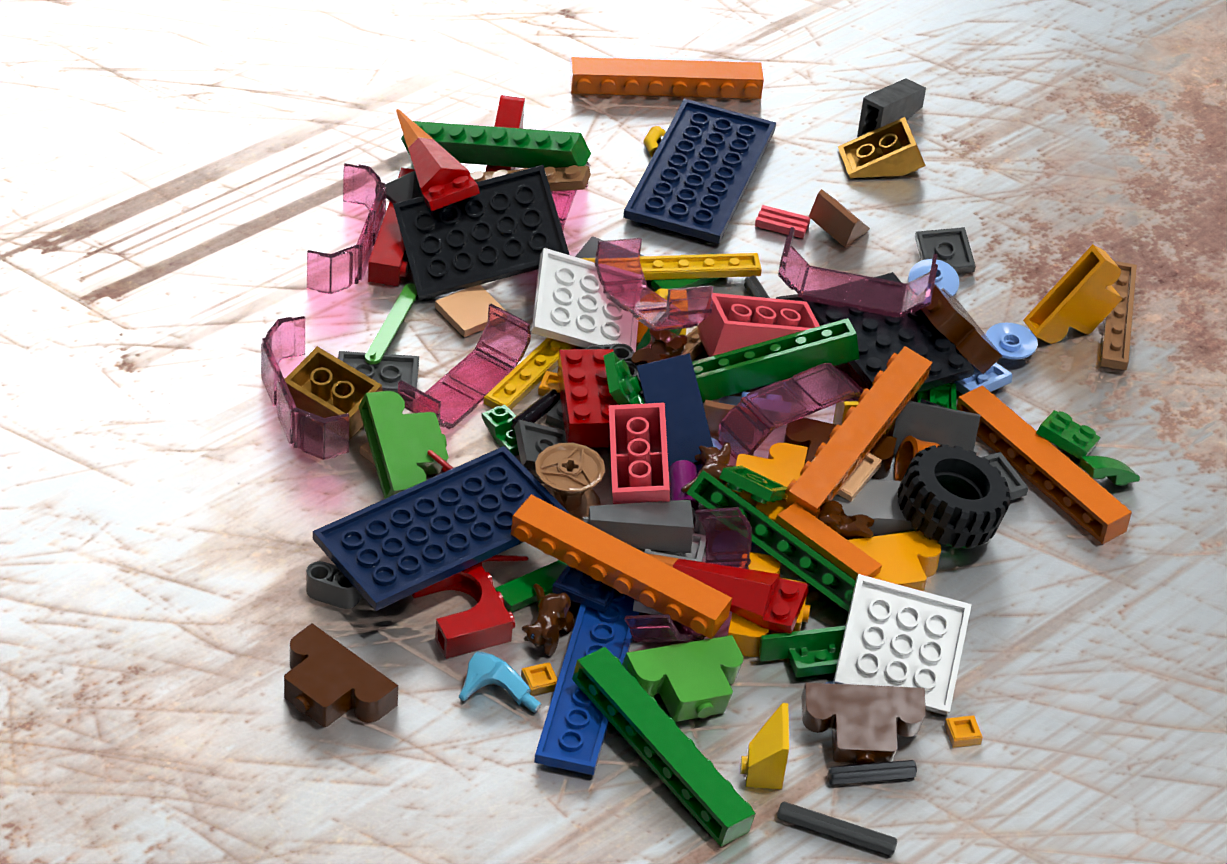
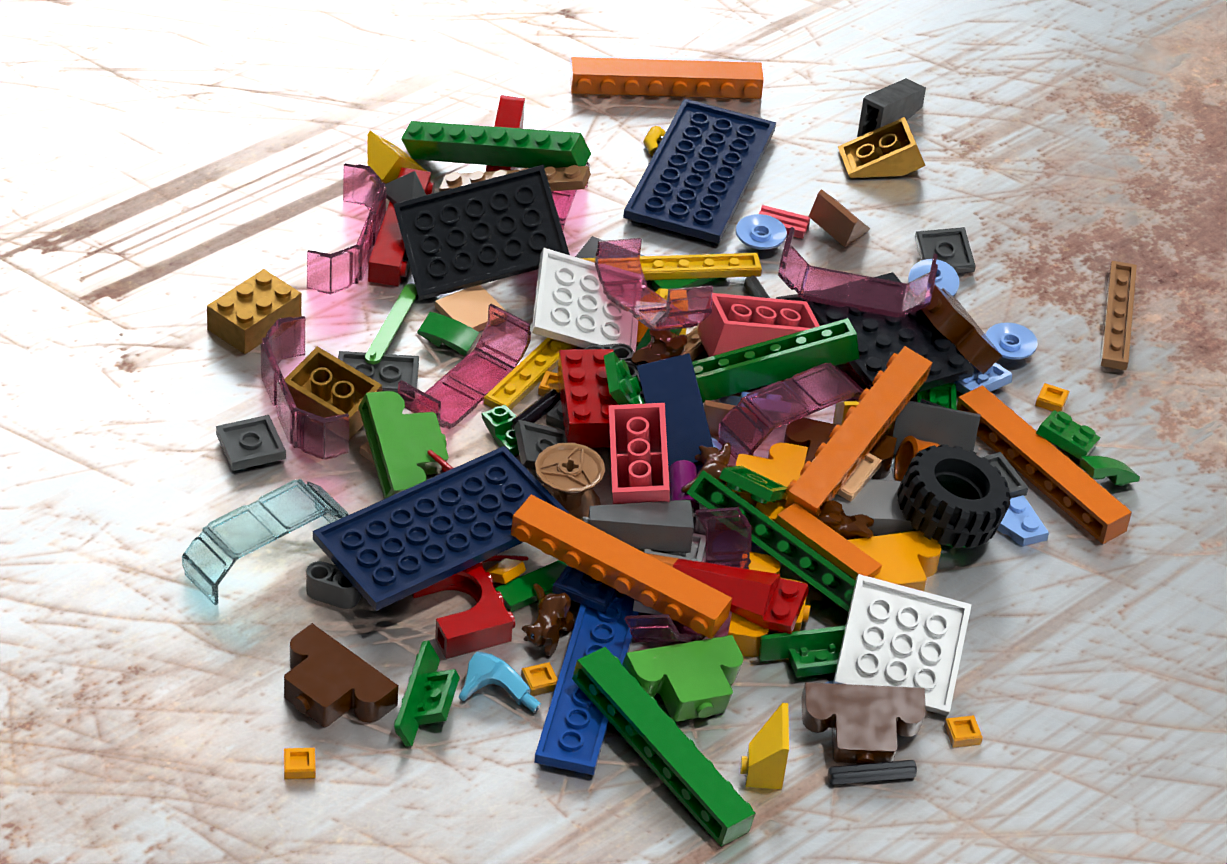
red plate [396,109,480,211] -> none
dark grey axle [777,801,897,855] -> none
light orange brick [1023,244,1122,344] -> none
none -> clear light blue windscreen [182,479,350,605]
none -> pearl gold brick [207,269,302,354]
none -> dark grey plate [216,415,286,471]
none -> light orange tile [284,748,316,779]
none -> yellow slope [367,130,427,185]
none -> green bracket [394,641,460,747]
none -> green slope [417,312,480,356]
none -> light orange tile [485,558,526,584]
none -> light blue dish [736,214,787,249]
none -> light blue wing [997,495,1049,546]
none -> light orange tile [1035,383,1070,412]

